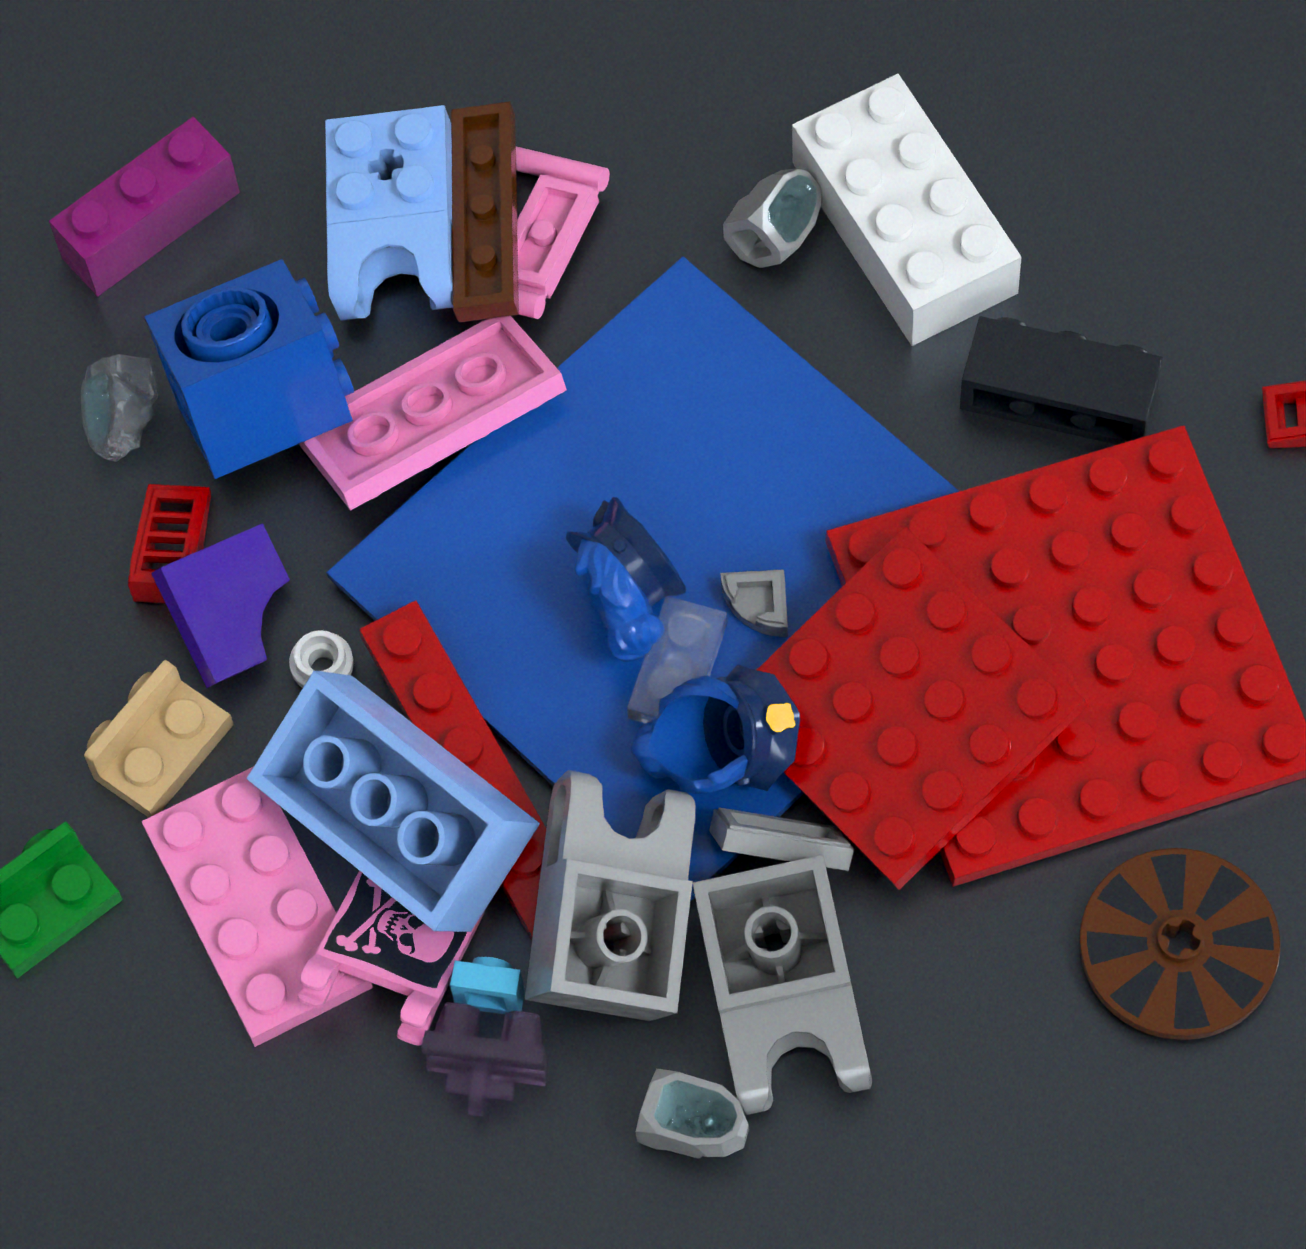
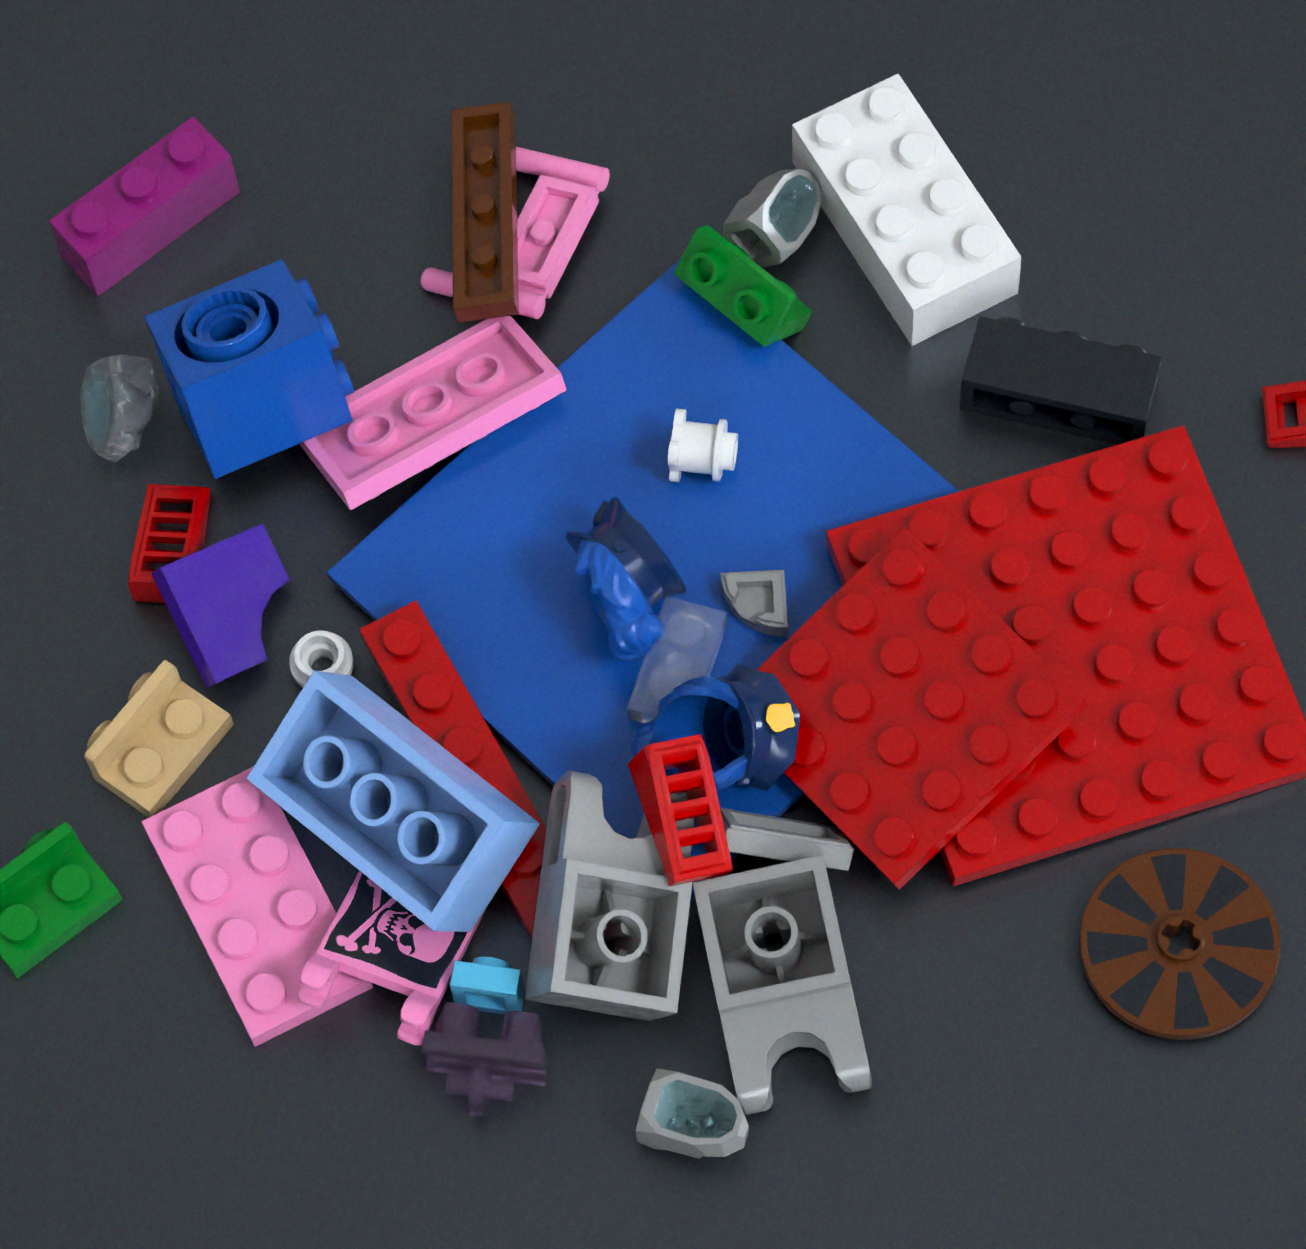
light blue brick [325,105,453,321] -> none
none -> red slope [628,734,733,886]
none -> white brick [668,408,738,482]
none -> green bracket [673,225,813,347]

